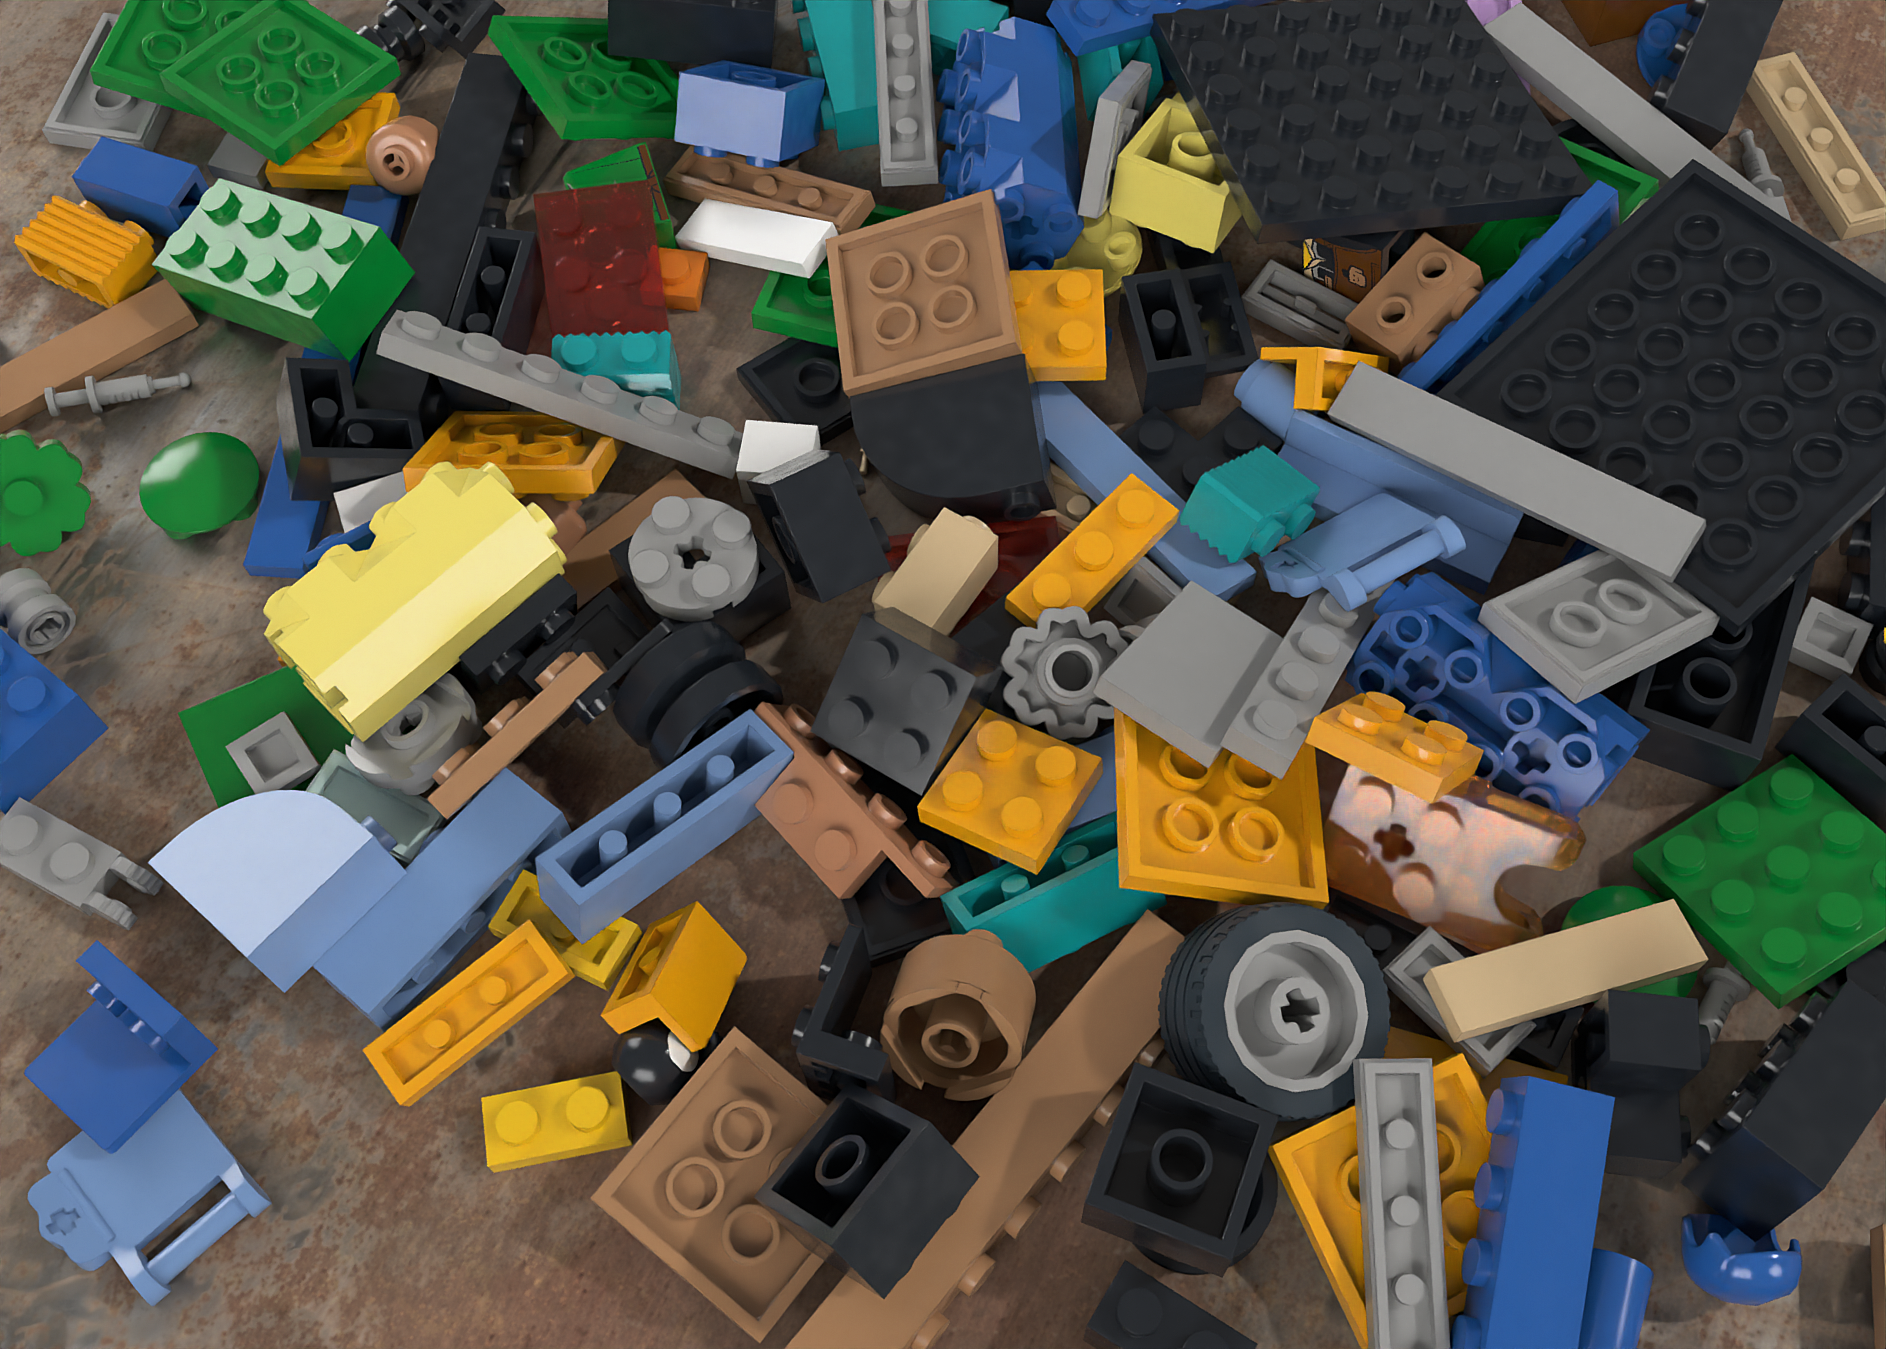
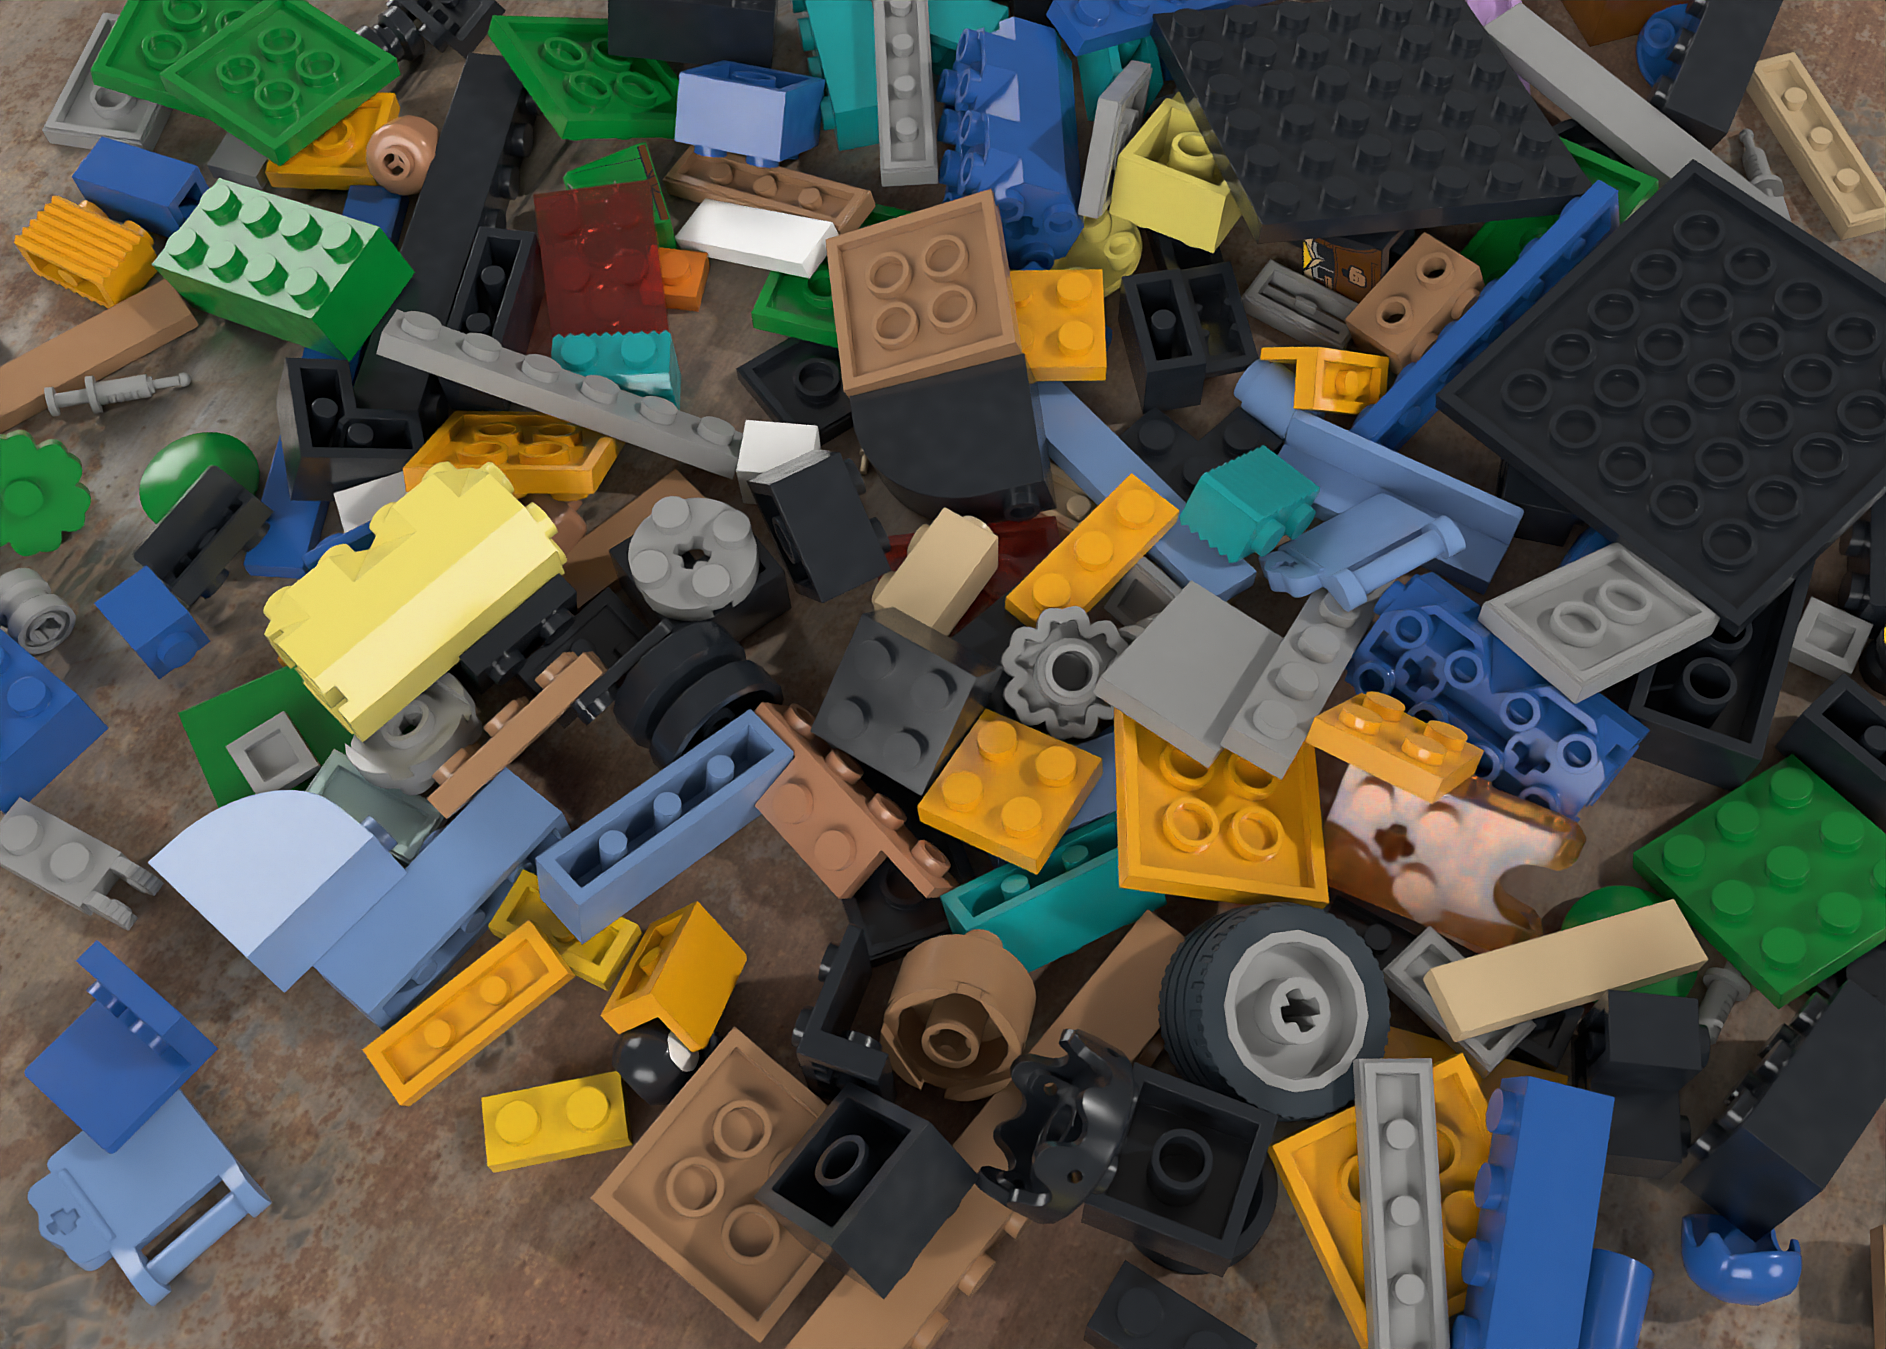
light grey tile [1327,361,1706,583] -> none
none -> blue brick [94,565,211,679]
none -> black bracket [132,465,274,607]
none -> black plate [975,1029,1139,1224]

